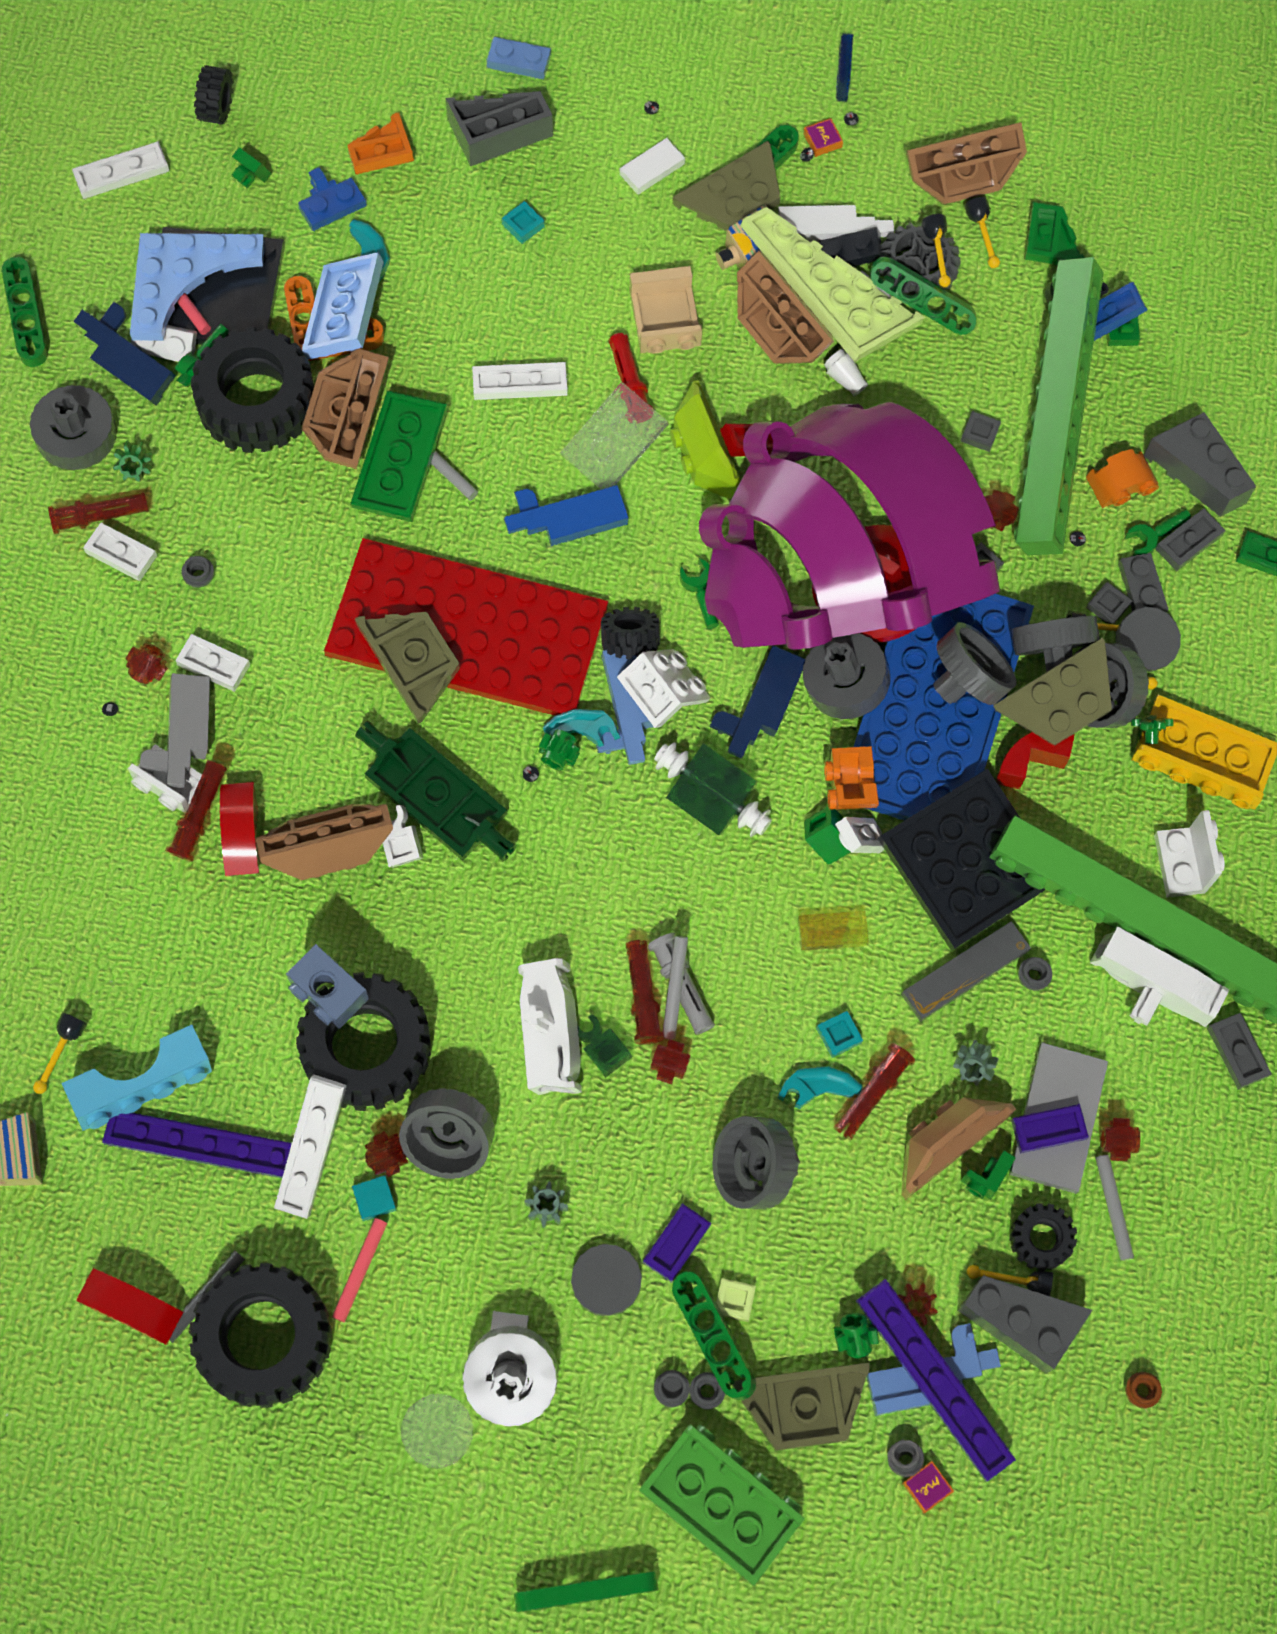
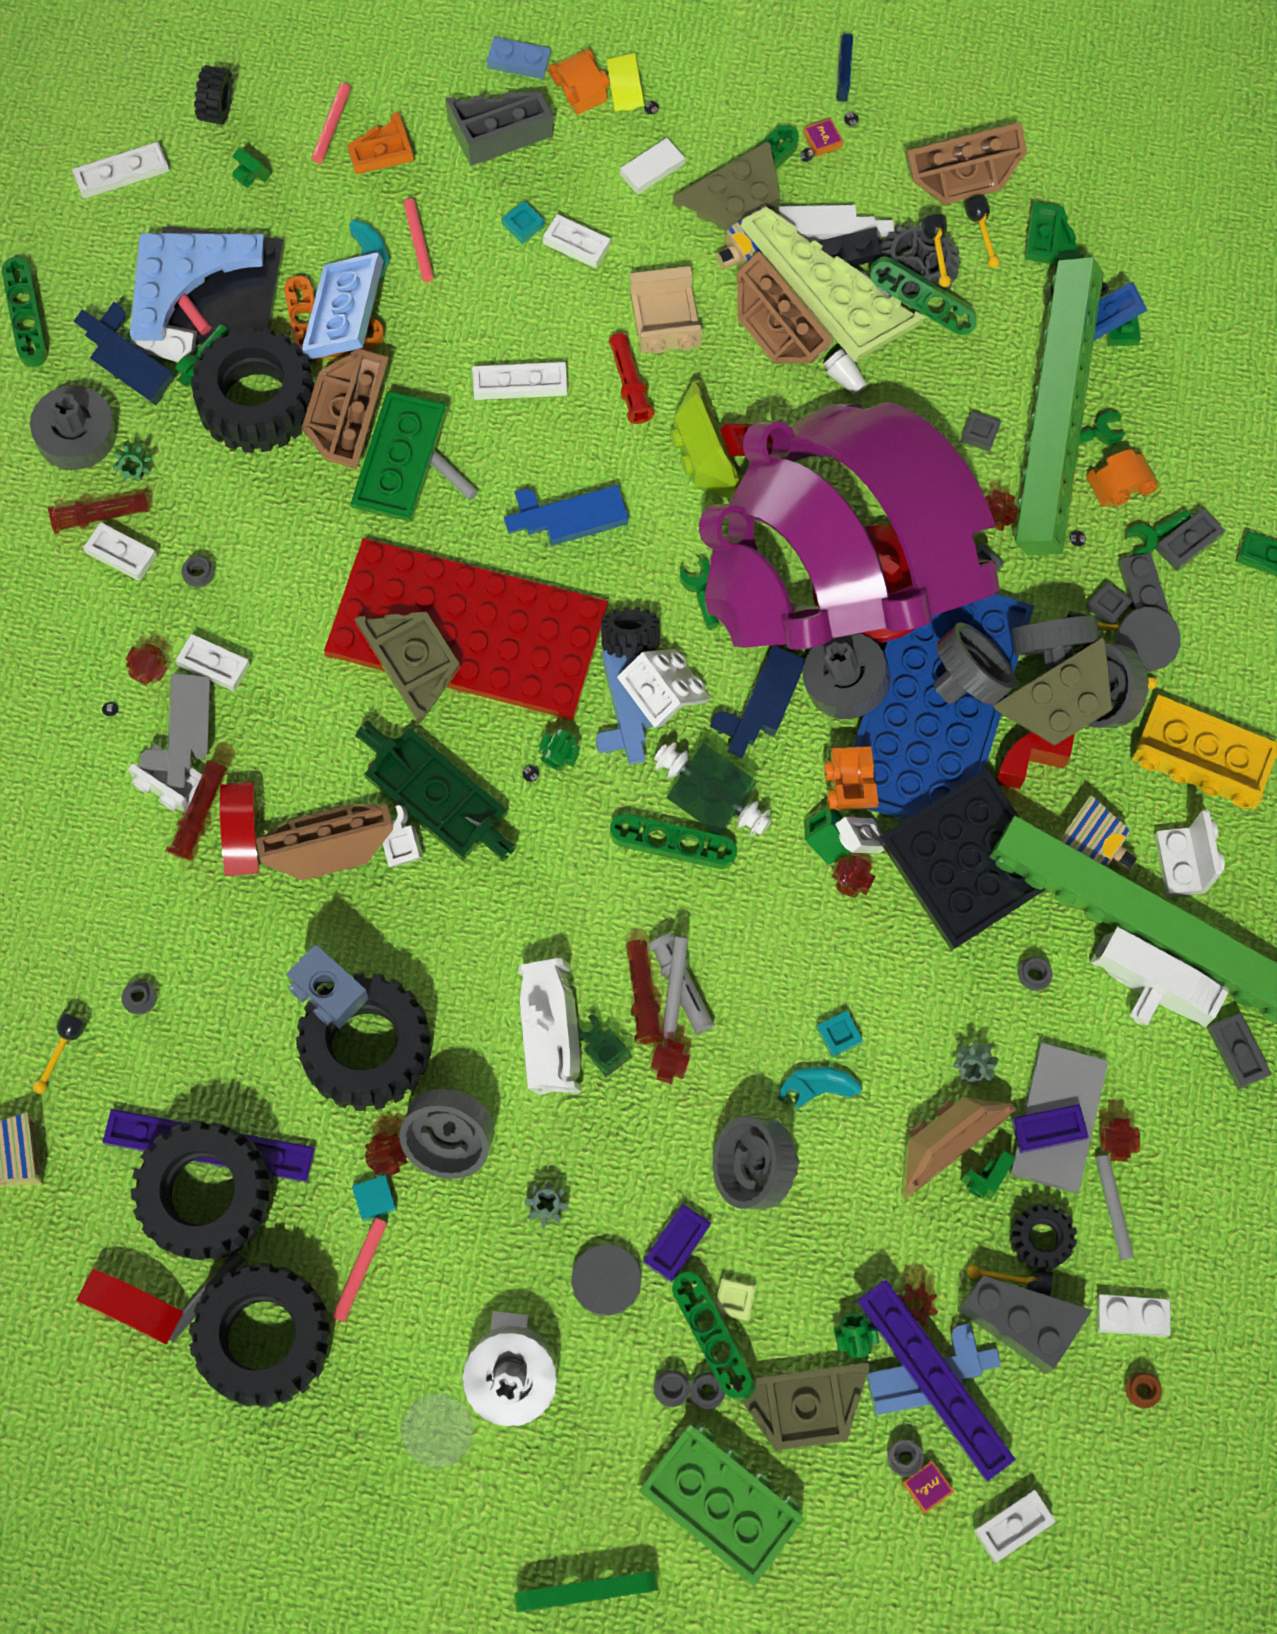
medium azure arch [61,1025,212,1131] -> none
white tile [274,1075,347,1219] -> none
blue hinge [298,167,366,231] -> none
teal piece [543,709,621,747] -> none
clear tile [560,382,669,490] -> none
clear yellow tile [798,911,869,951] -> none
clear red pin [833,1043,916,1140] -> none
dark grey tile [901,921,1031,1022] -> none
green plant [1131,715,1174,744] -> none
dark grey wedge [1144,412,1256,517] -> none
none -> dark grey plate [121,981,157,1015]
none -> black tyre [131,1121,274,1261]
none -> coral bar [311,83,351,163]
none -> coral bar [403,198,434,282]
none -> white plate [543,214,611,268]
none -> orange cylinder [548,48,610,115]
none -> neon yellow slope [607,53,644,112]
none -> green beam [610,814,737,869]
none -> clear red gear [832,856,876,898]
none -> white plate [974,1490,1056,1563]
none -> torso [1059,796,1138,874]
none -> green piece [1079,412,1126,445]
none -> white plate [1097,1295,1170,1337]

